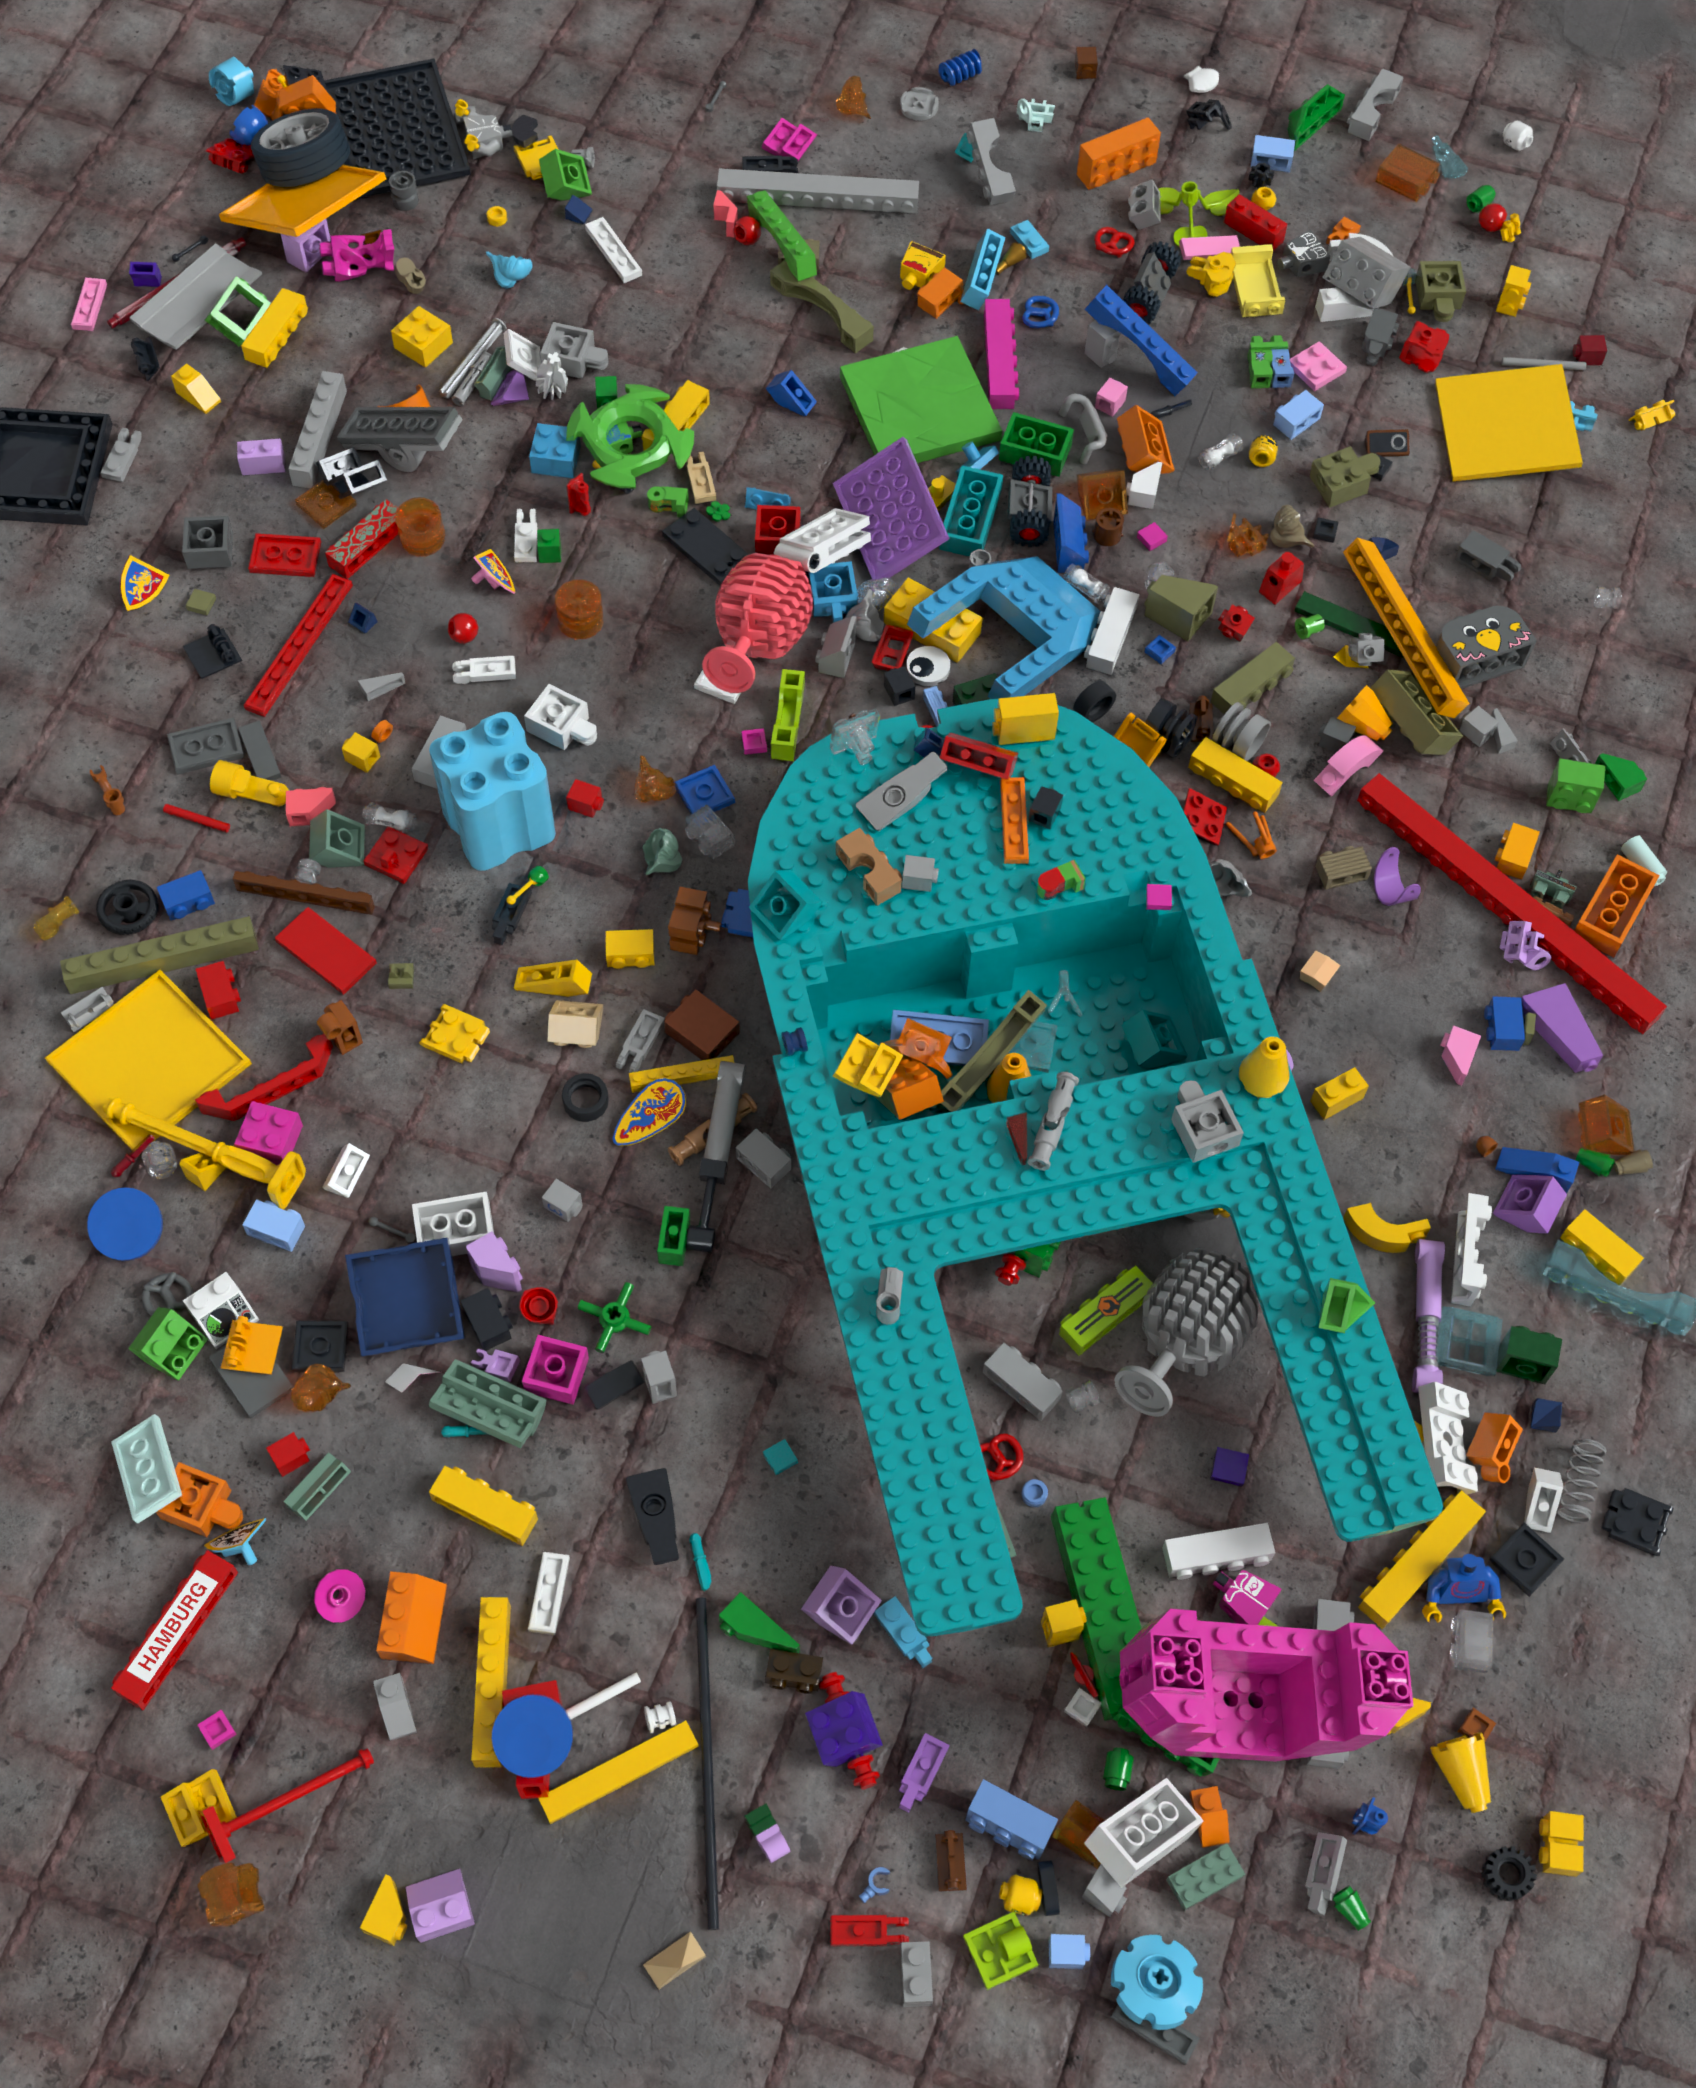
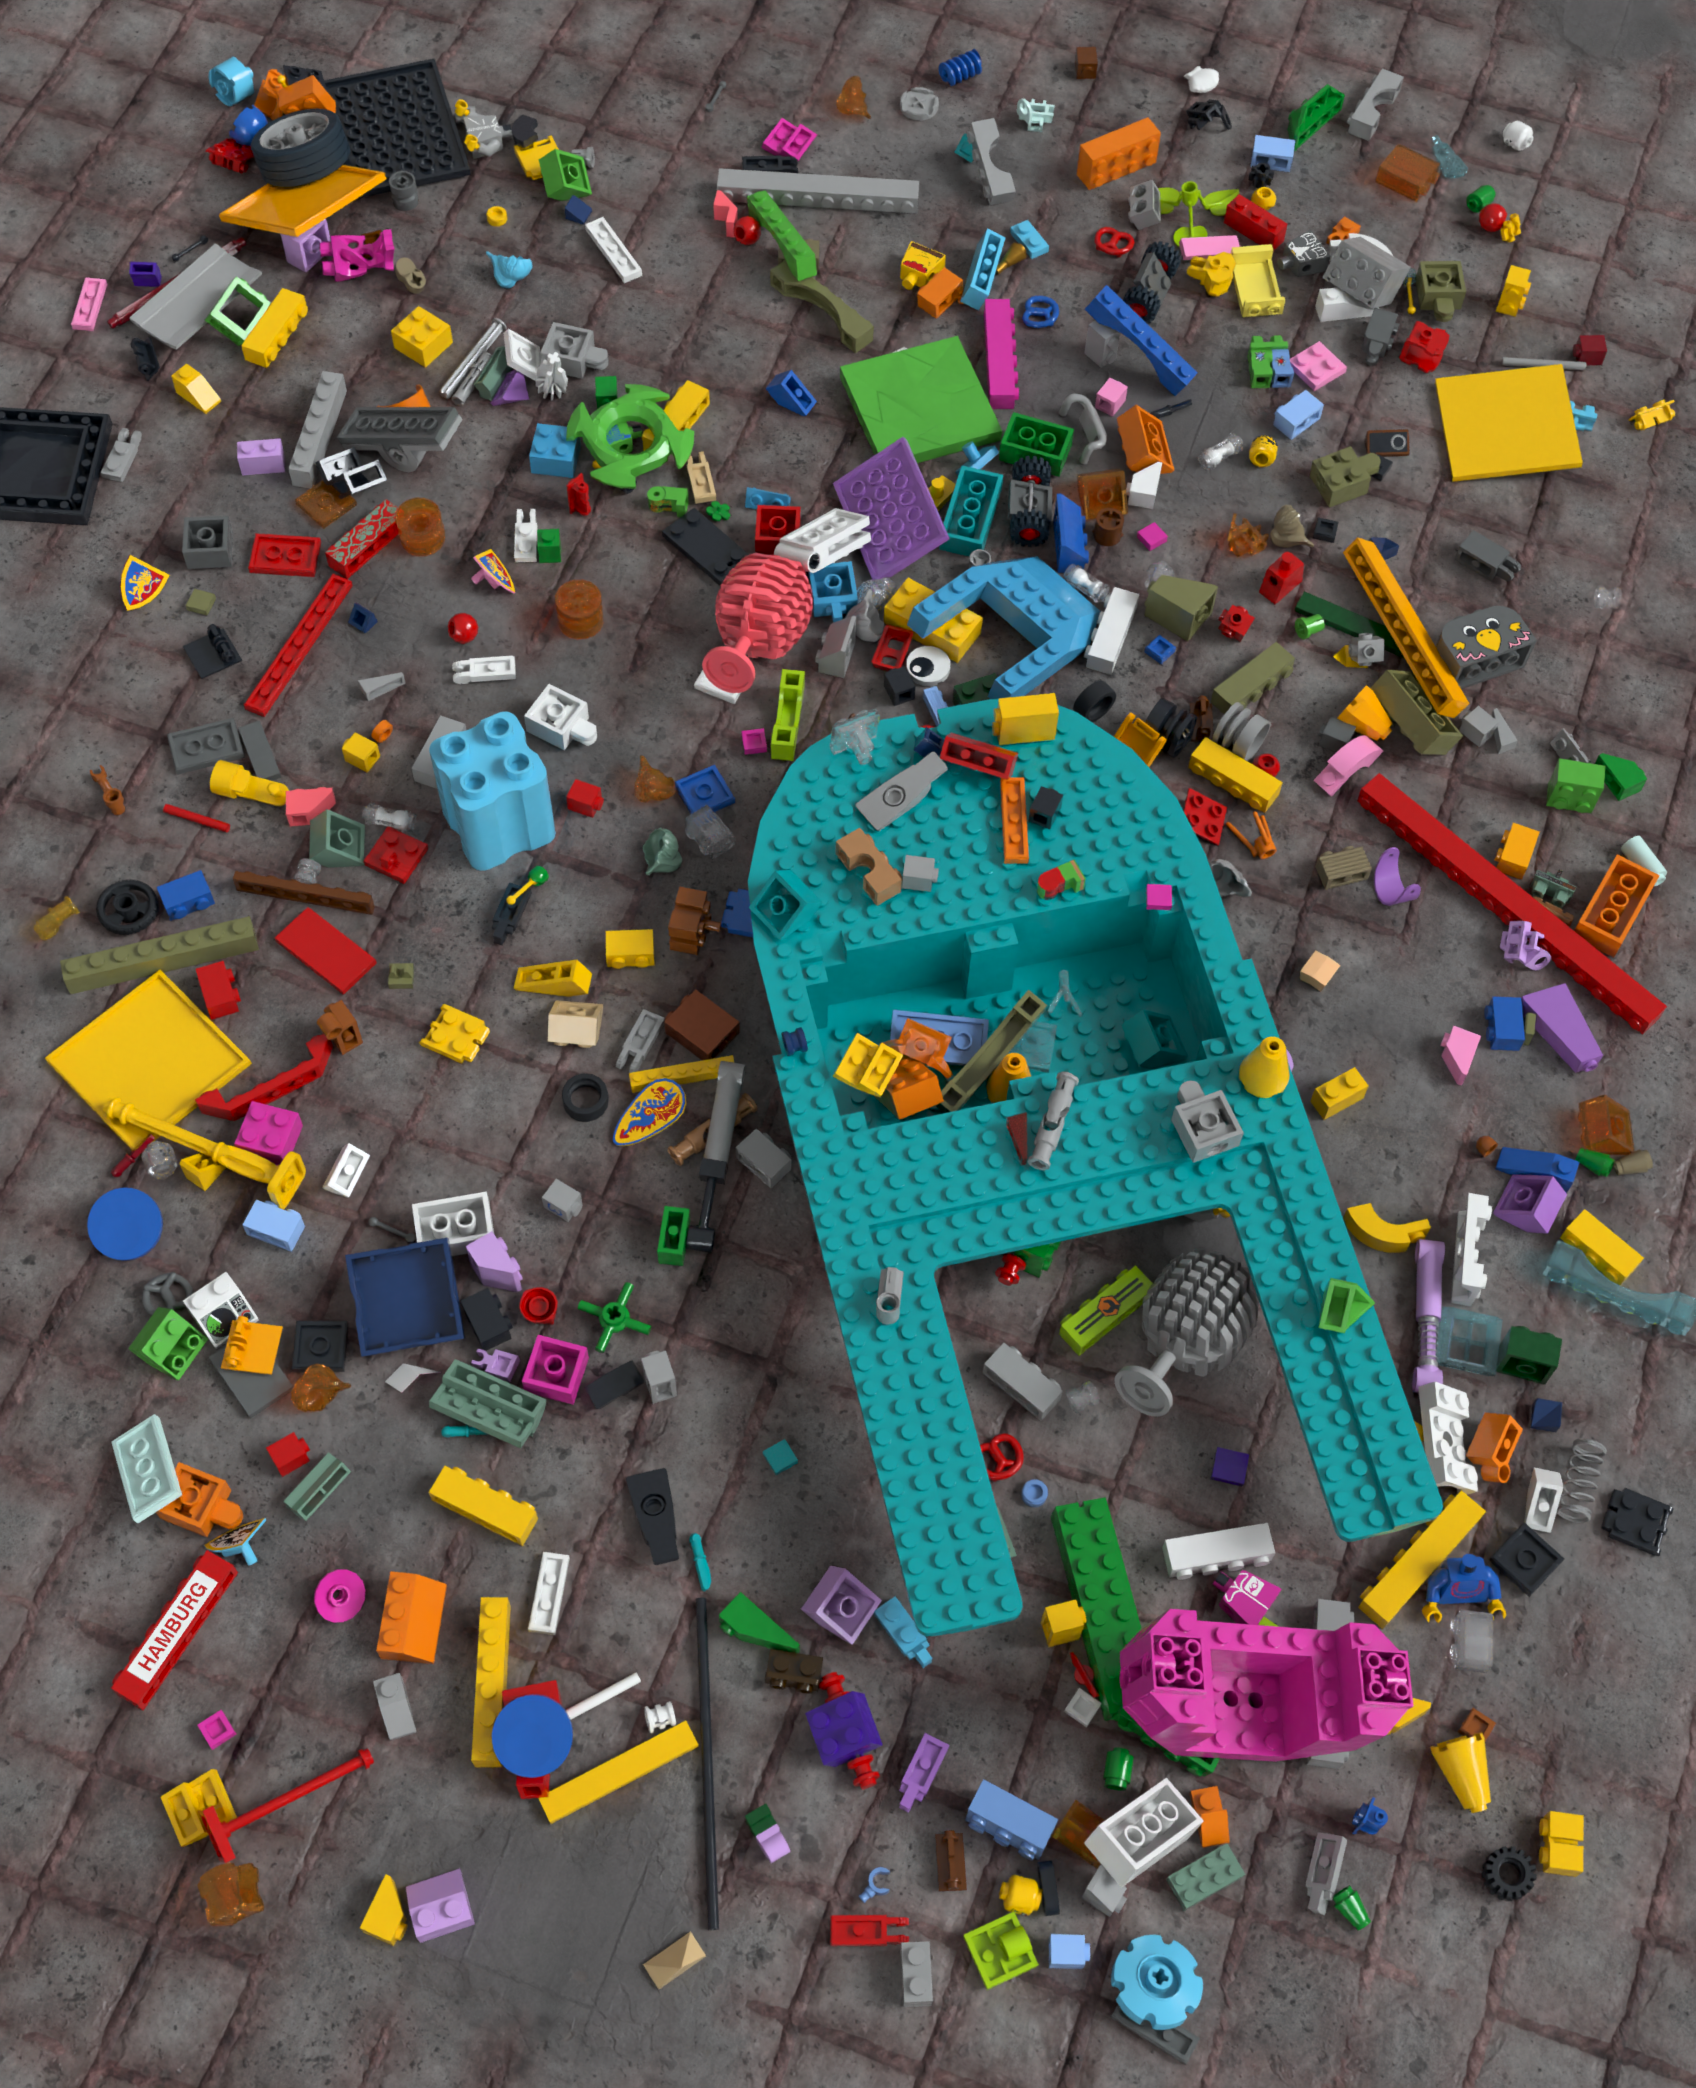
light grey hinge [61,987,114,1032] -> none

